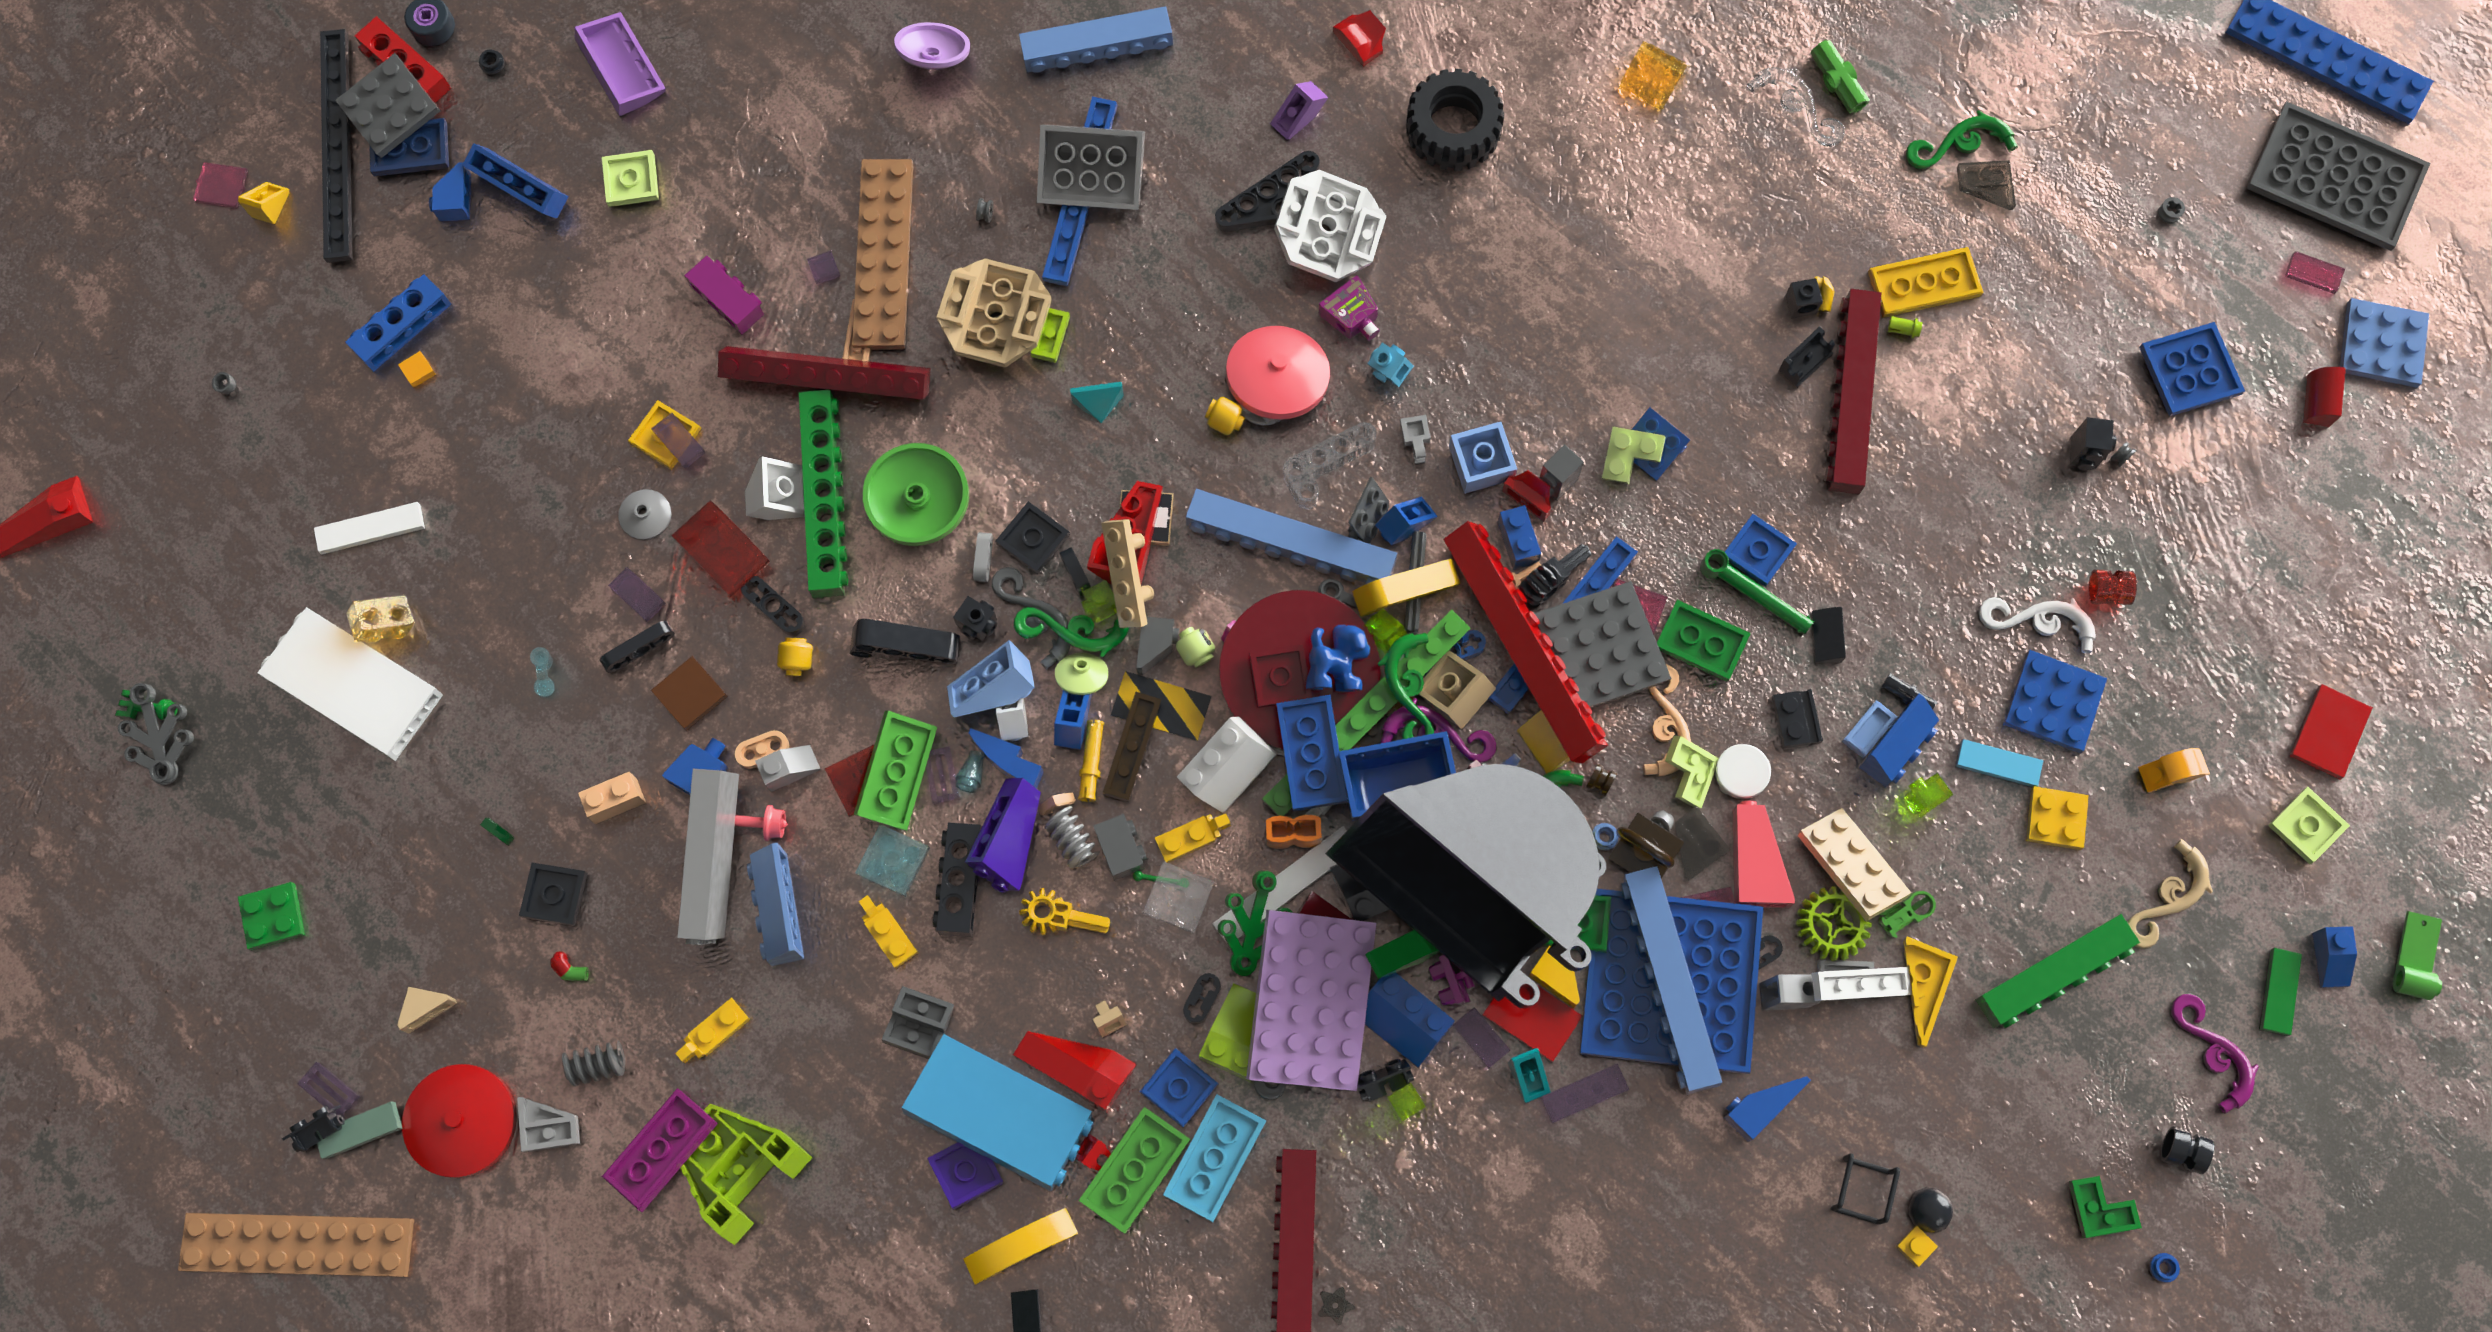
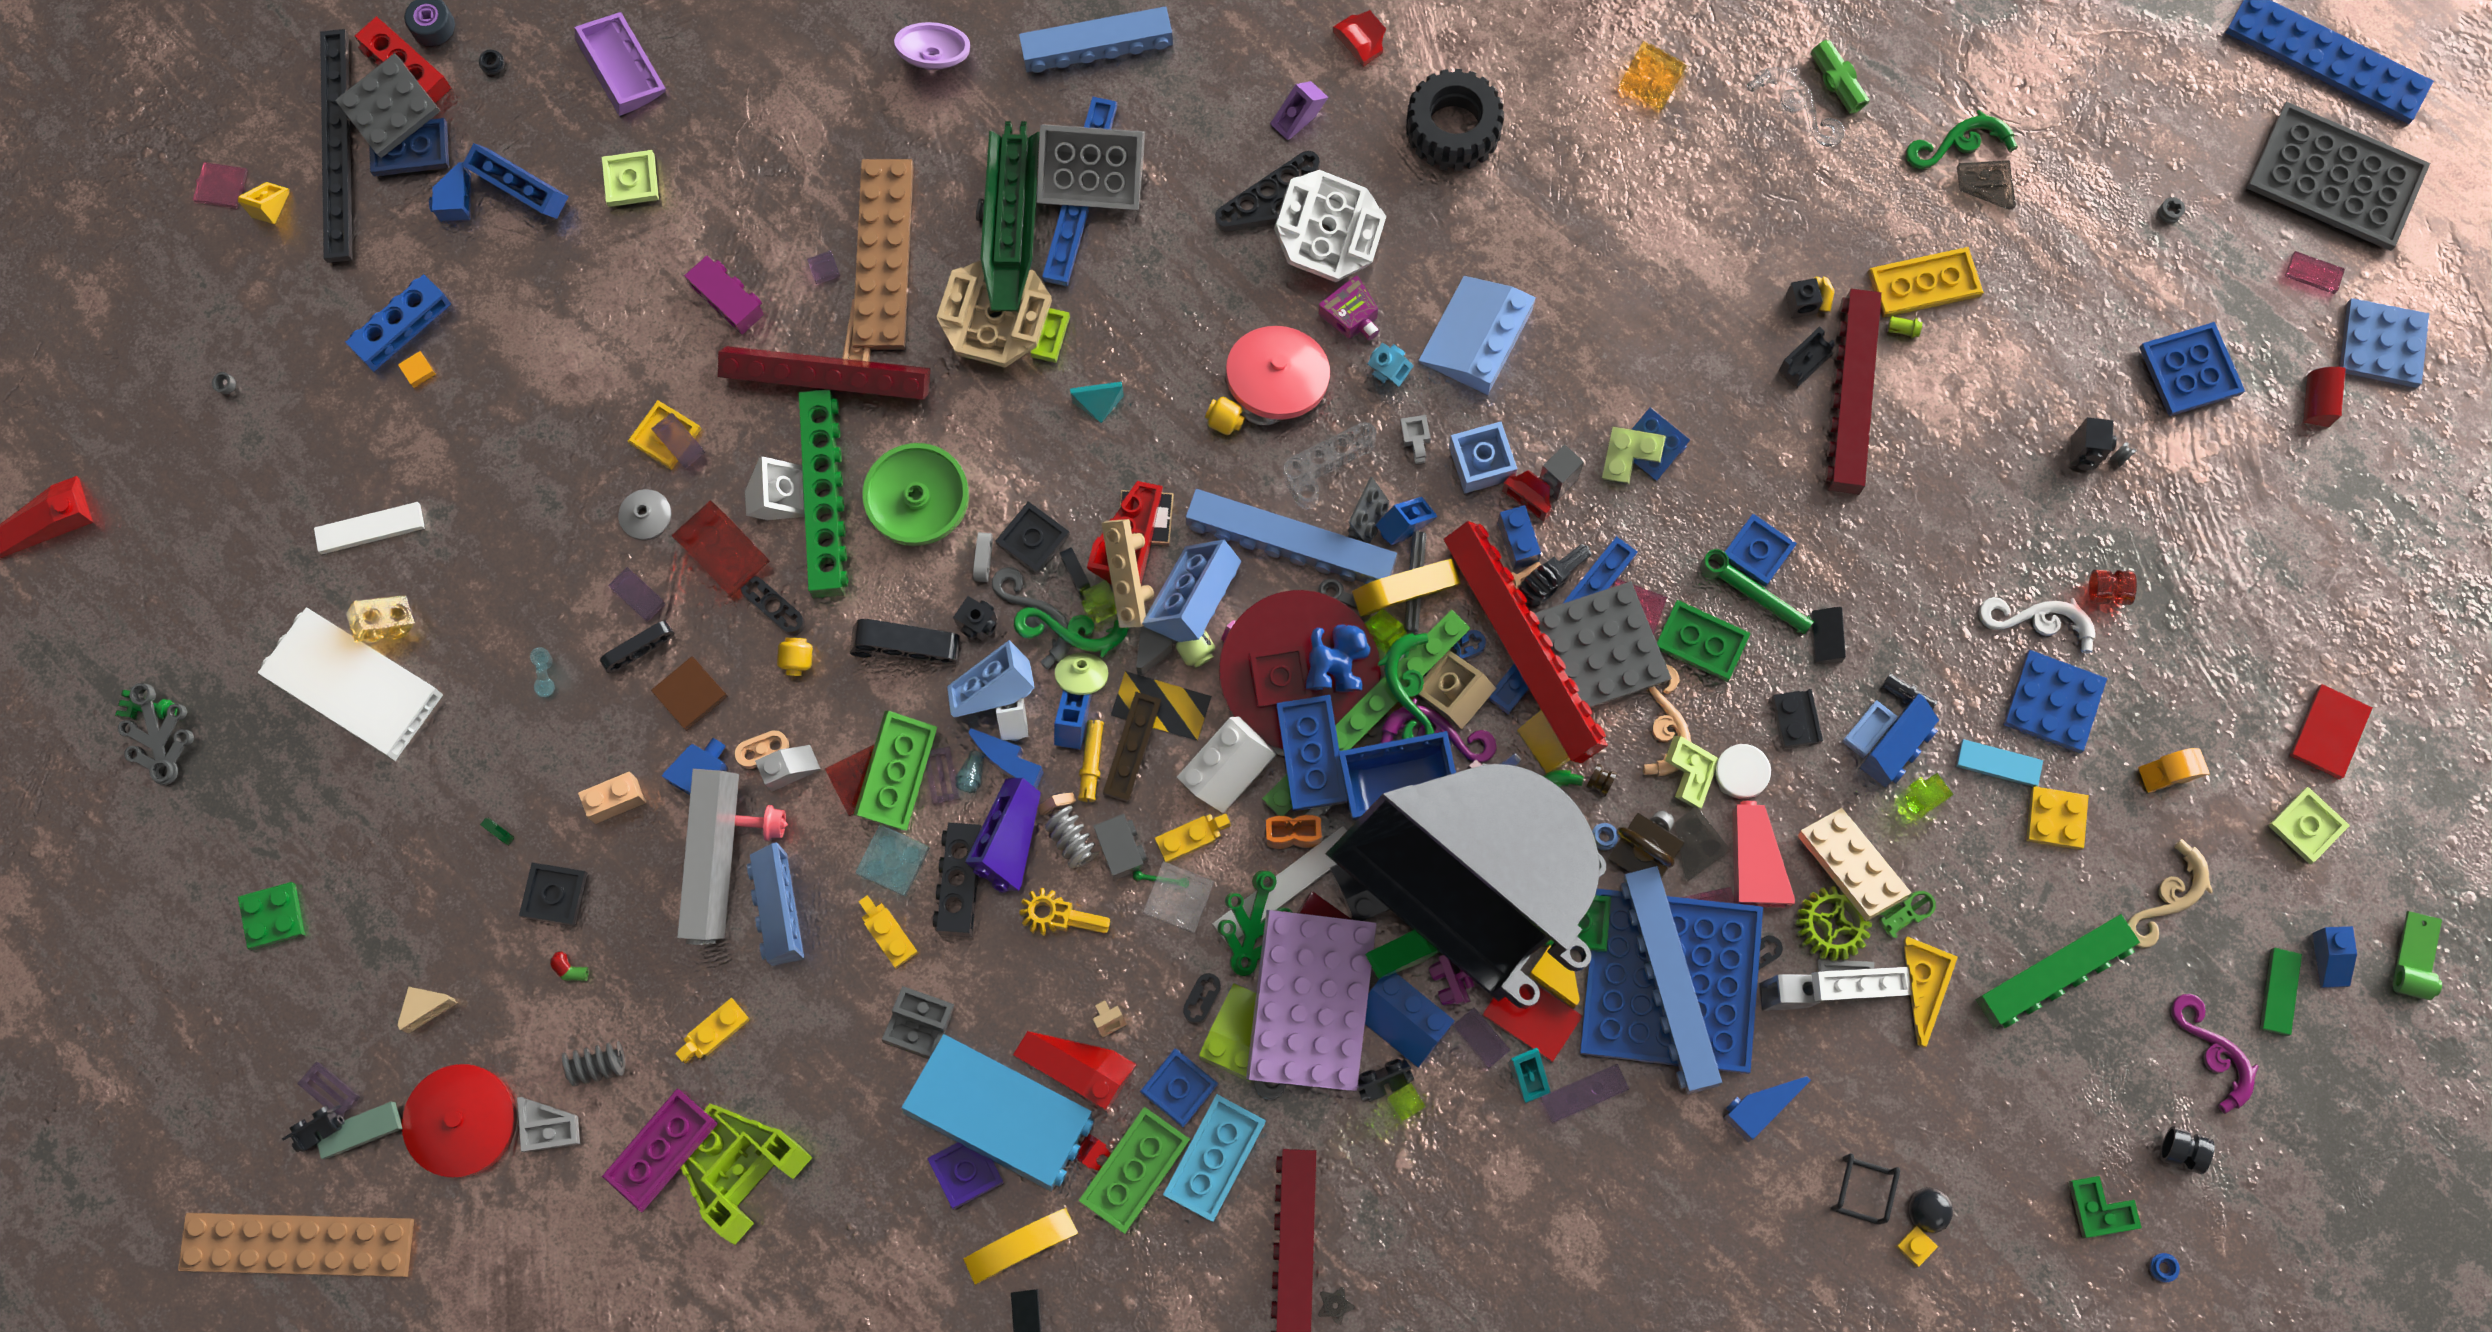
none -> dark green hinge [980,121,1040,311]
none -> medium blue slope [1142,539,1242,642]
none -> light blue slope [1418,276,1536,395]

